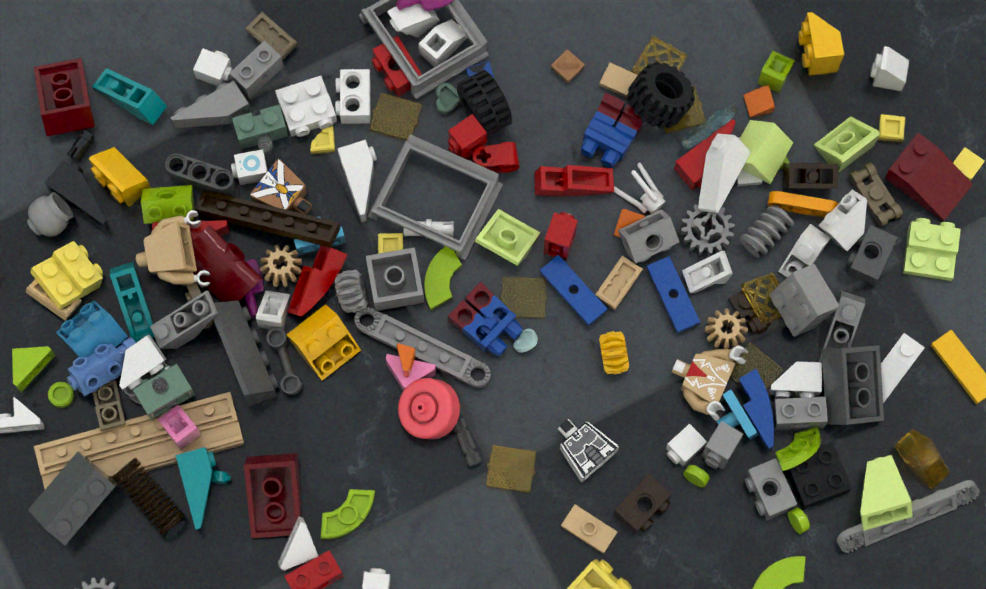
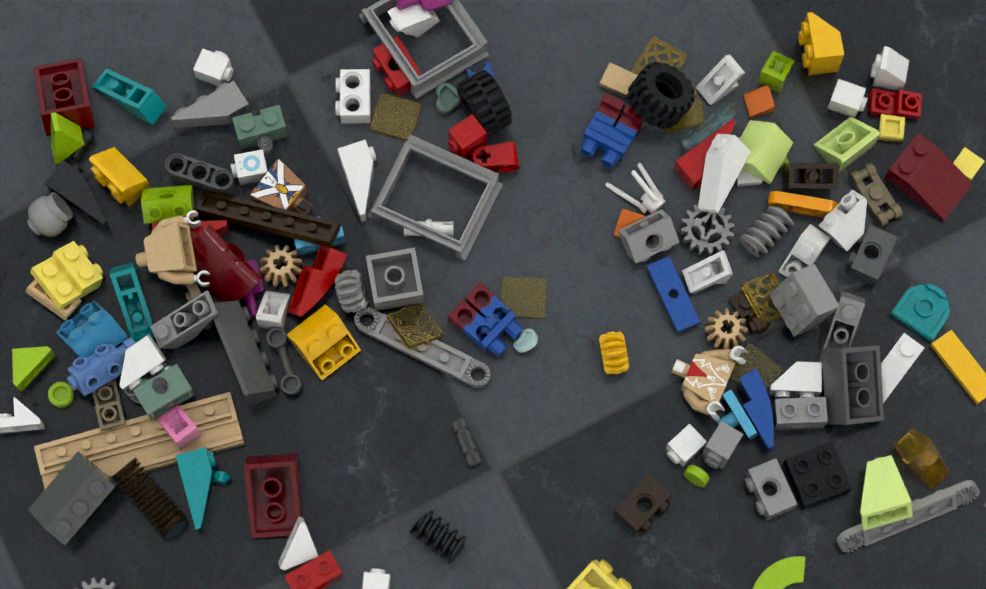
light grey brick [230,40,284,99] -> none
dark tan plate [245,12,297,60] -> none
white plate [275,76,337,137] -> none
light yellow tile [310,126,335,154] -> none
lime tile [321,489,375,540] -> none
light yellow tile [378,233,403,254] -> none
bright pink slope [386,354,436,391] -> none
orange slope [397,343,416,378] -> none
coral wheel [398,378,460,439] -> none
white slope [419,19,468,67] -> none
lime tile [424,246,462,310] -> none
yellowish green slope [475,209,540,266] -> none
clear yellow piece [486,445,536,493] -> none
red slope [534,165,614,196] -> none
blue tile [540,255,608,327] -> none
red brick [543,212,578,261] -> none
medium nougat tile [551,49,585,84] -> none
torso [558,419,619,483] -> none
tan plate [561,505,617,554] -> none
tan plate [595,256,643,310] -> none
lime tile [775,427,821,471] -> none
lime tile [788,507,810,534] -> none
yellowish green plate [903,218,961,281] -> none
none -> lime slope [51,112,84,164]
none -> clear yellow piece [386,303,444,349]
none -> black piece [410,510,466,565]
none -> white slope [696,55,745,106]
none -> white brick [827,79,868,118]
none -> red slope [868,88,922,118]
none -> teal tile [890,284,950,343]

